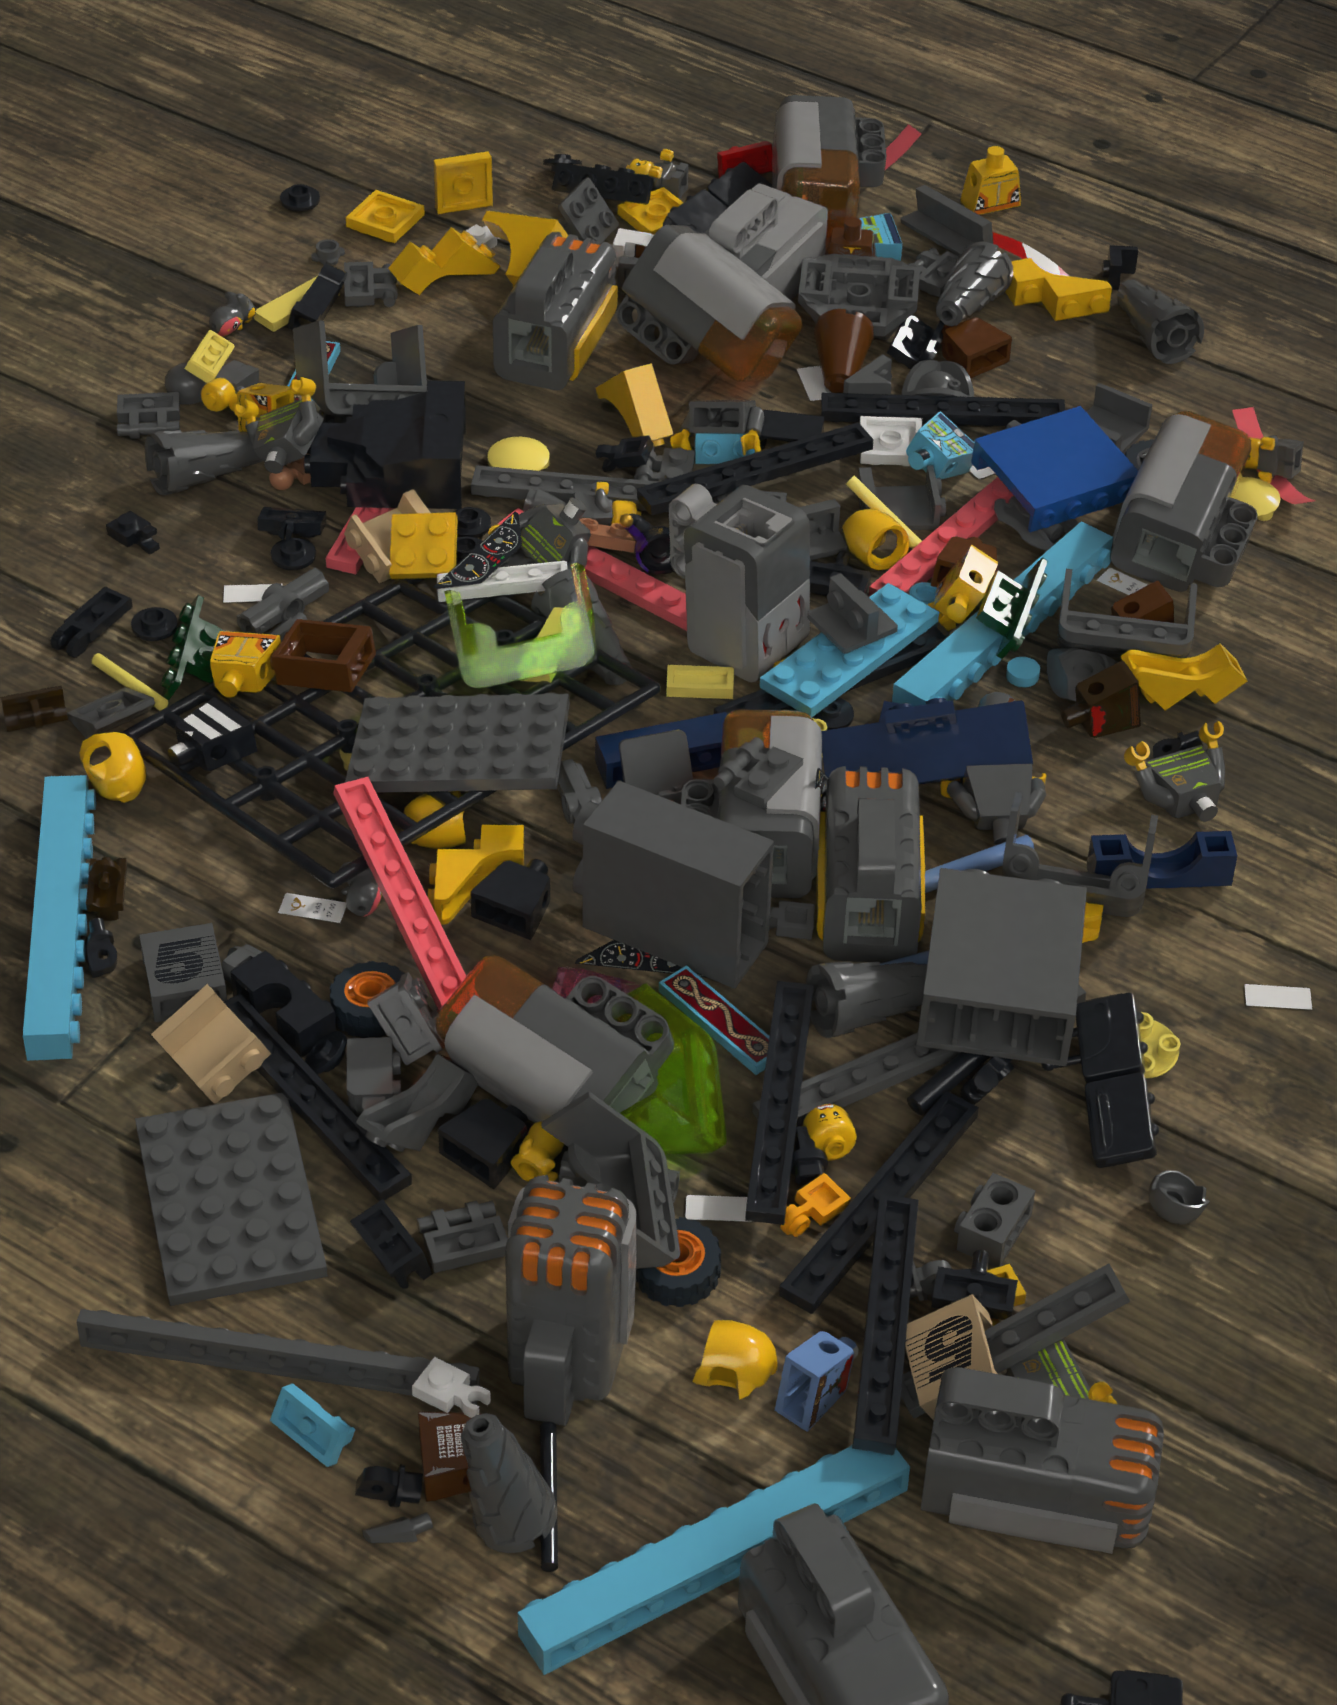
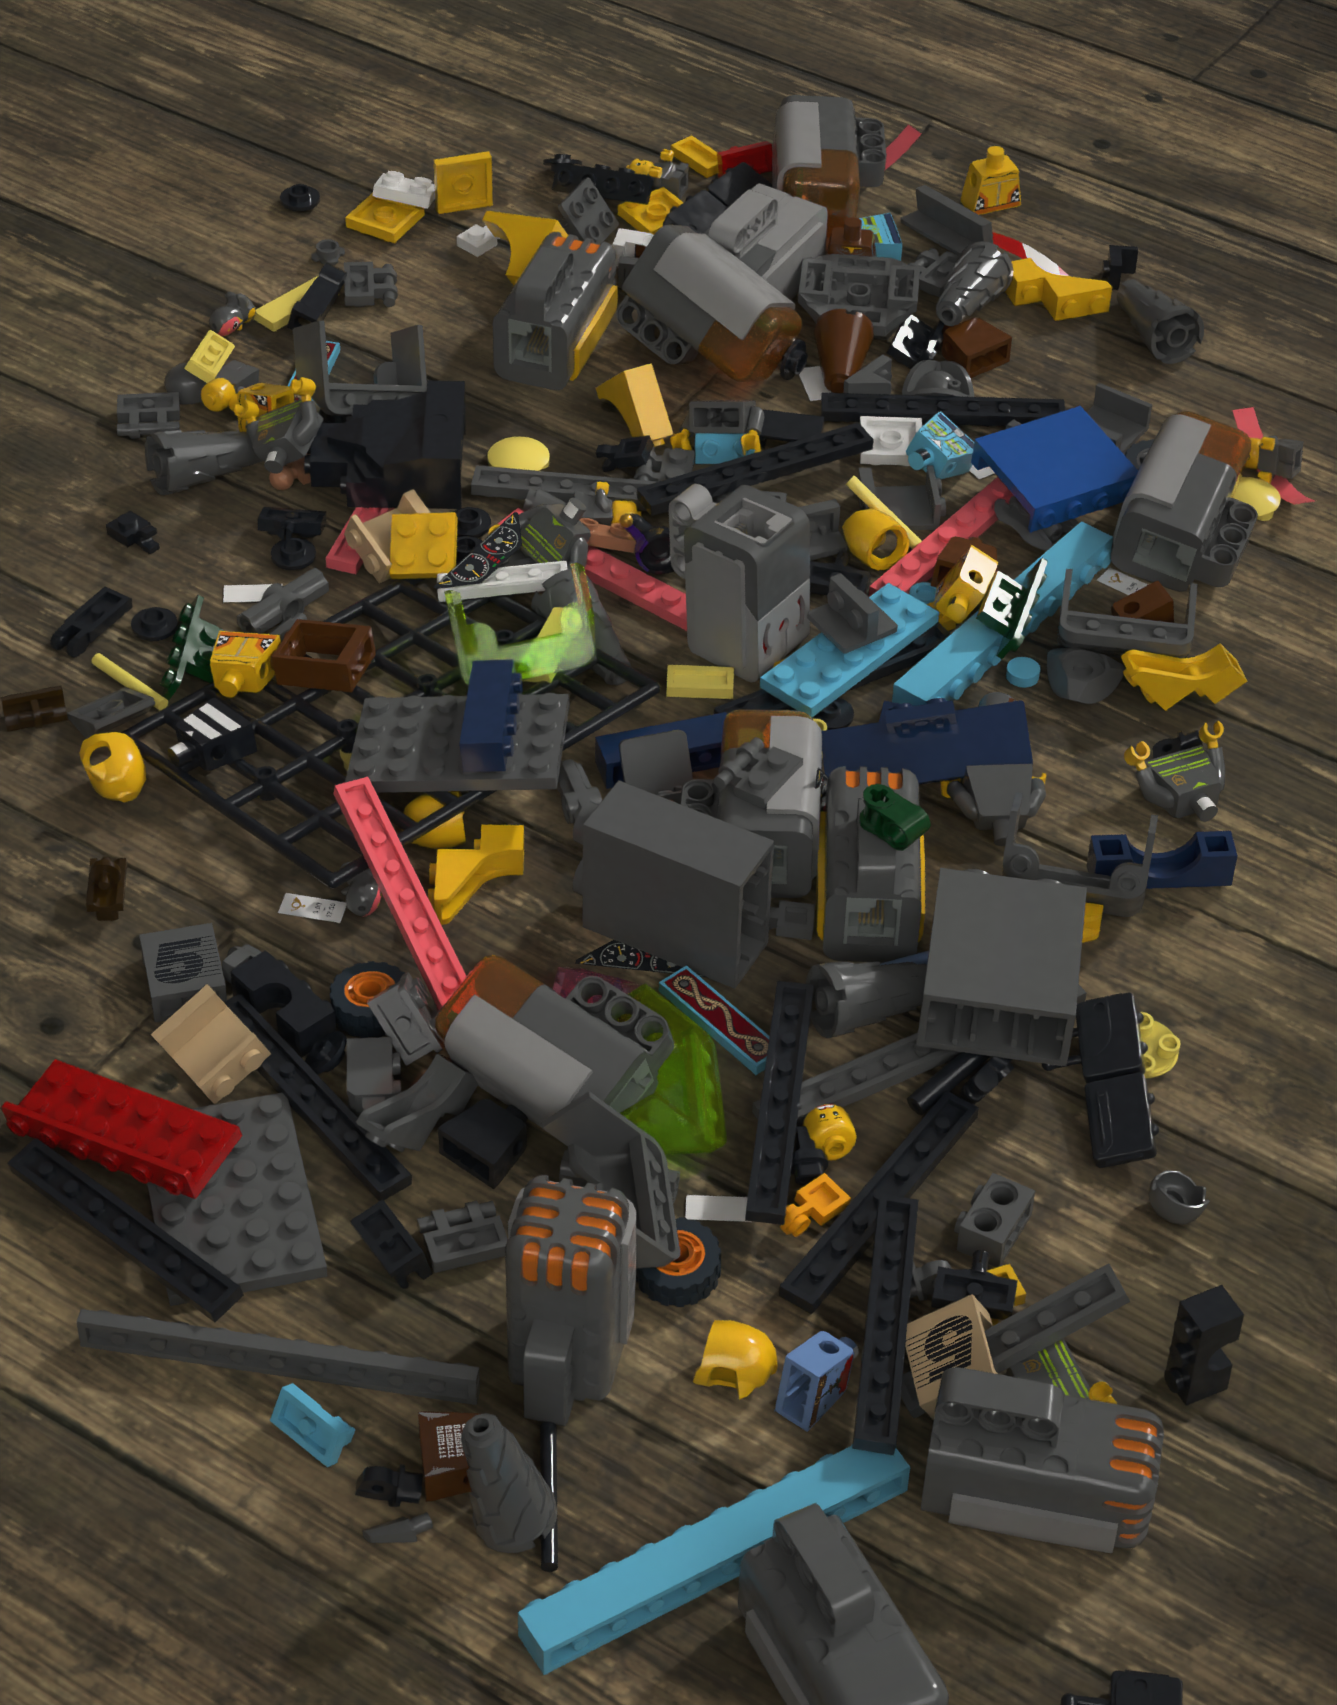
medium azure brick [23,775,96,1061] -> none
black piece [86,918,117,978] -> none
yellow arch [388,227,501,296] -> none
white plate [412,1357,491,1418] -> none
black torso [470,859,550,940] -> none
yellow animal [511,1121,565,1181] -> none
medium blue piece [925,835,1034,893] -> none
dark brown torso [1061,660,1141,738] -> none
white sticker [1245,984,1312,1010] -> none
none -> red bracket [1,1059,242,1199]
none -> black plate [7,1138,244,1322]
none -> white plate [372,171,435,209]
none -> dark blue brick [459,659,522,772]
none -> yellow tile [671,135,718,178]
none -> black piece [780,339,808,380]
none -> dark green piece [859,784,930,851]
none -> black arch [1164,1285,1244,1406]

